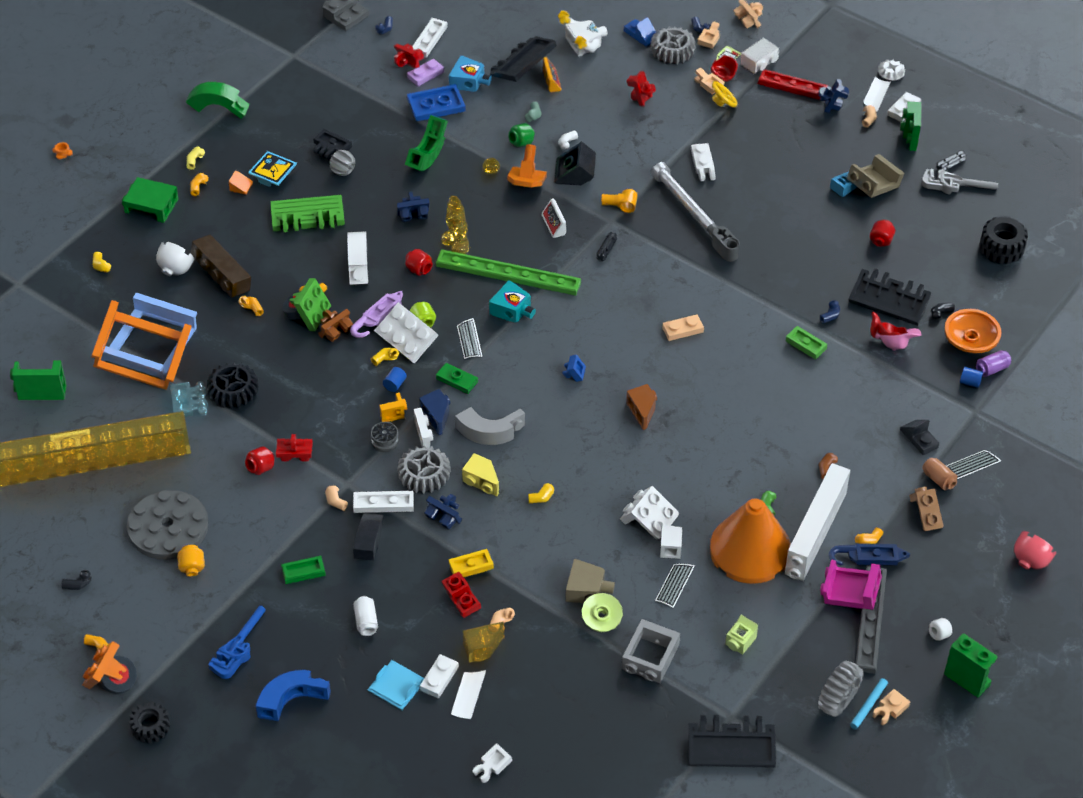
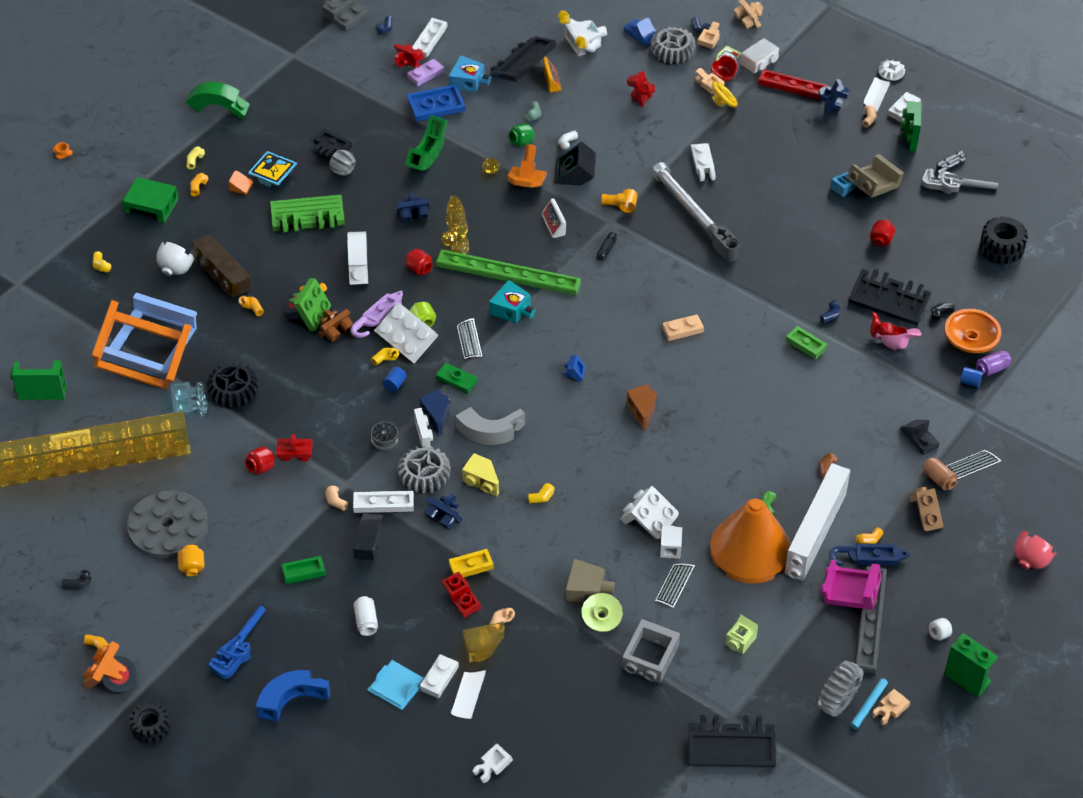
light orange bracket [380,393,407,422] -> none

